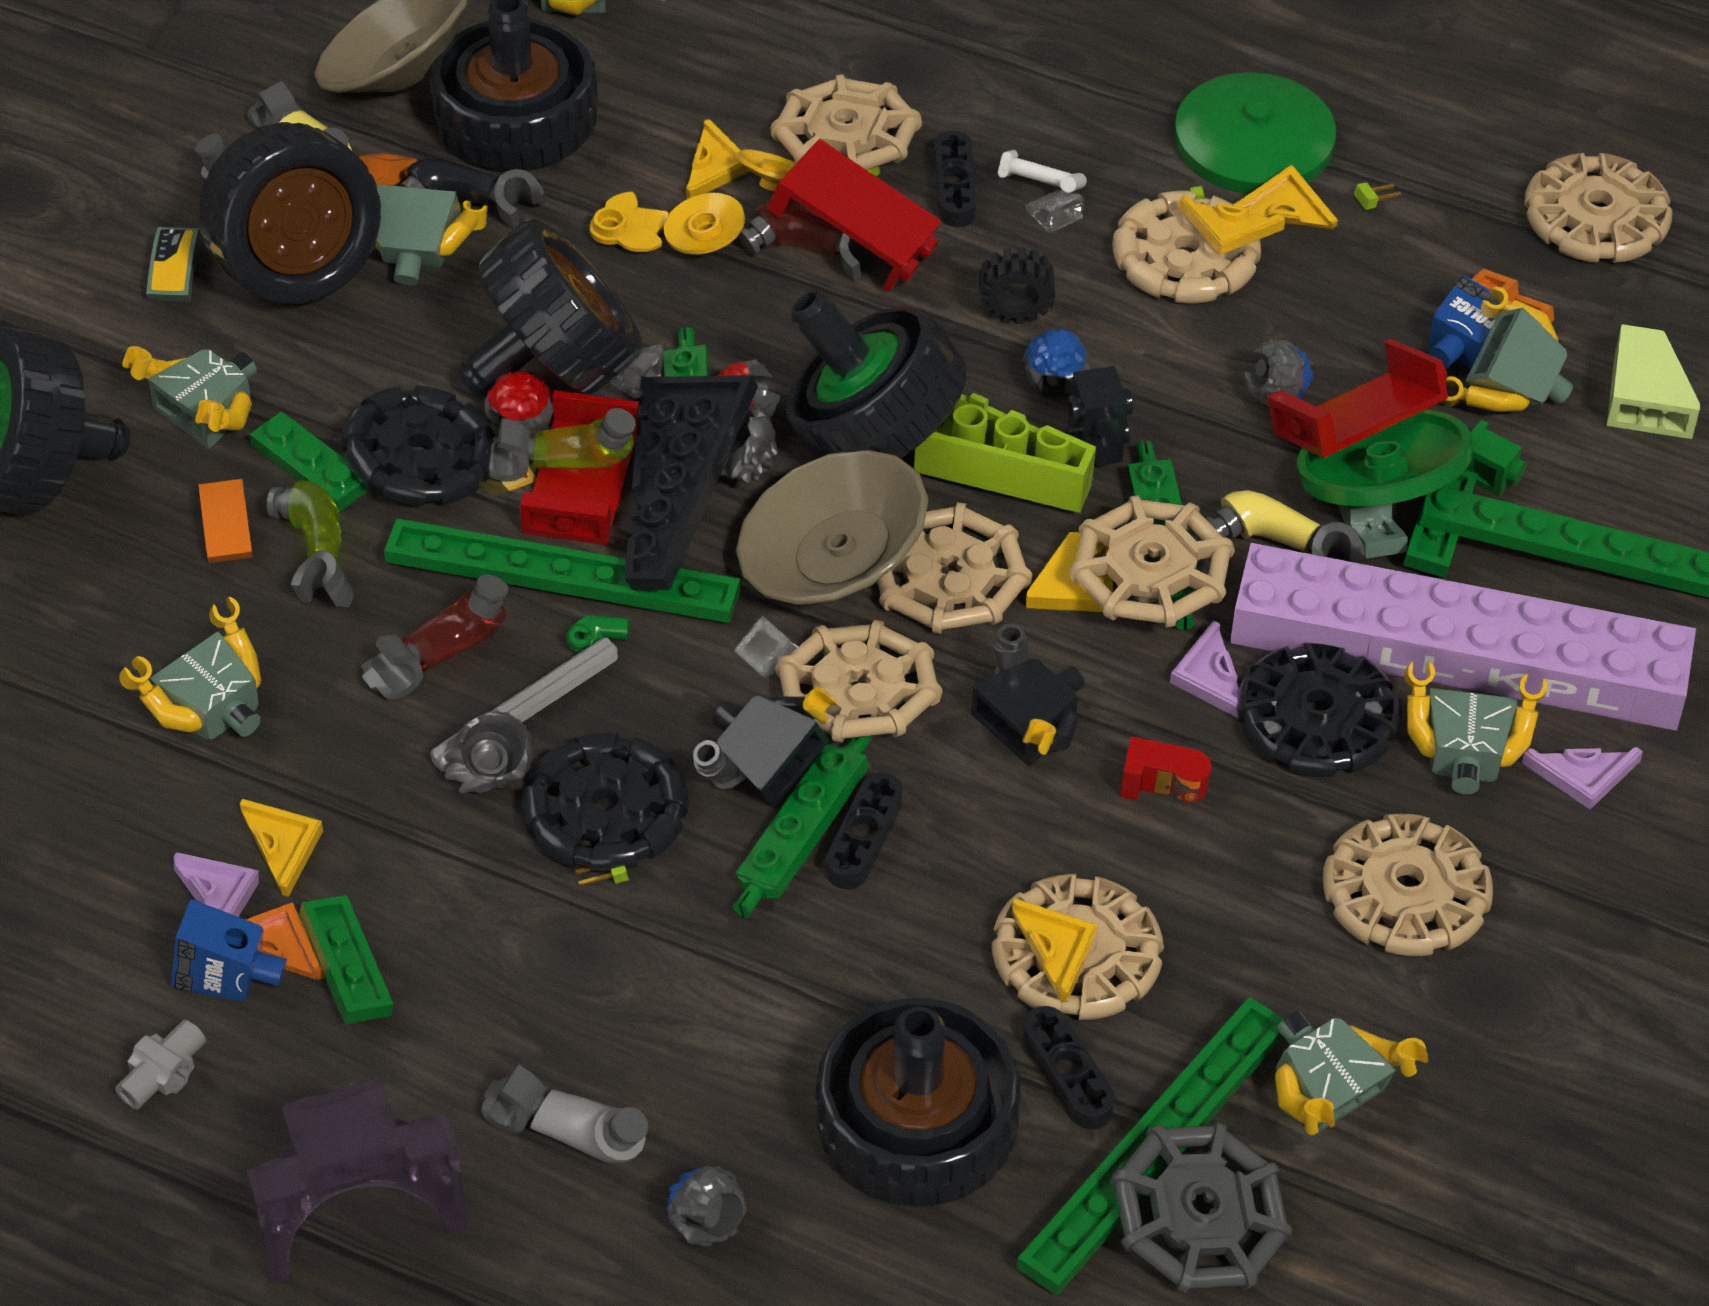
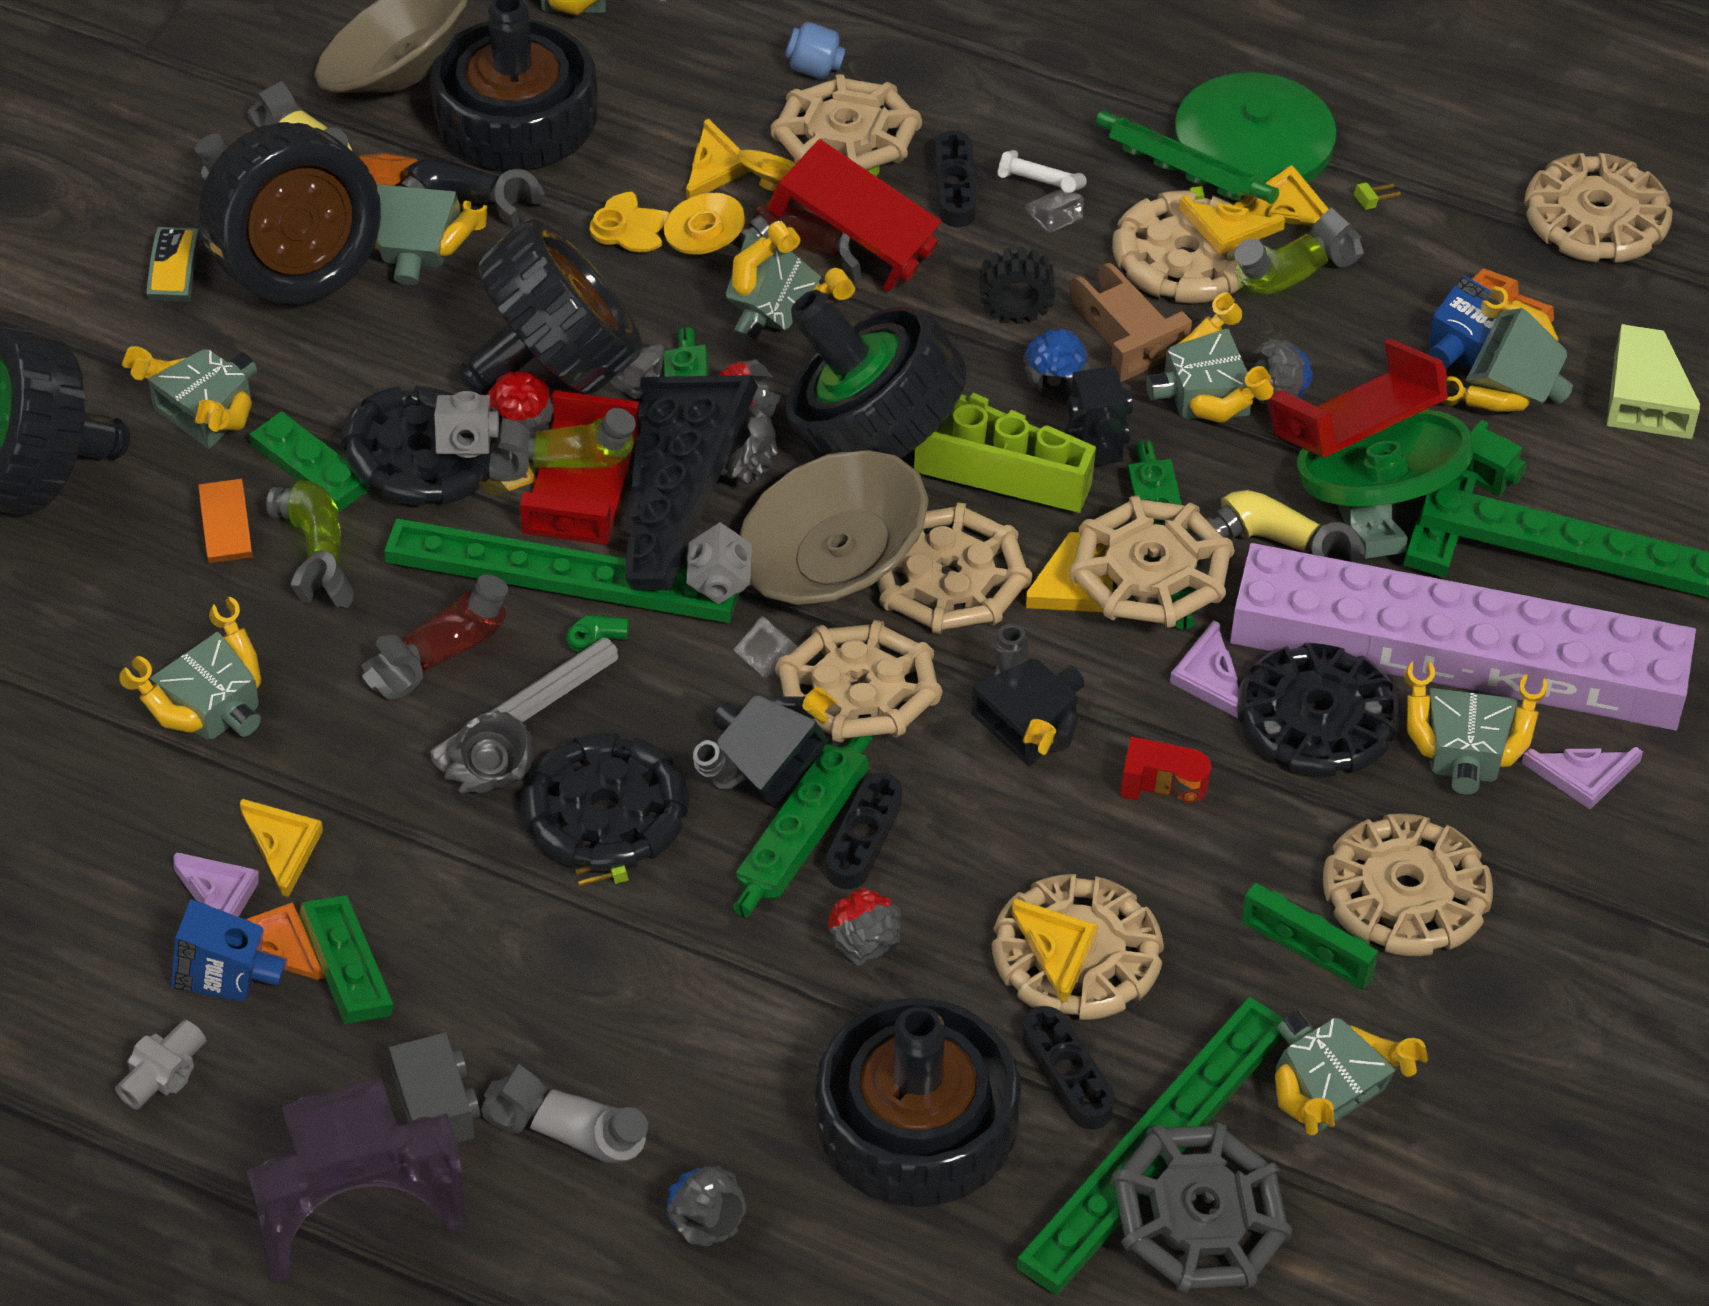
none -> dark grey brick [389,1032,480,1154]
none -> light grey brick [435,391,499,458]
none -> light grey brick [686,522,752,604]
none -> torso [726,222,855,343]
none -> medium blue head [784,22,845,80]
none -> dark grey piece [828,888,902,966]
none -> medium nougat piece [1069,263,1192,382]
none -> green plate [1096,110,1279,204]
none -> torso [1146,292,1274,423]
none -> piece [1234,207,1364,295]
none -> green plate [1241,883,1378,991]

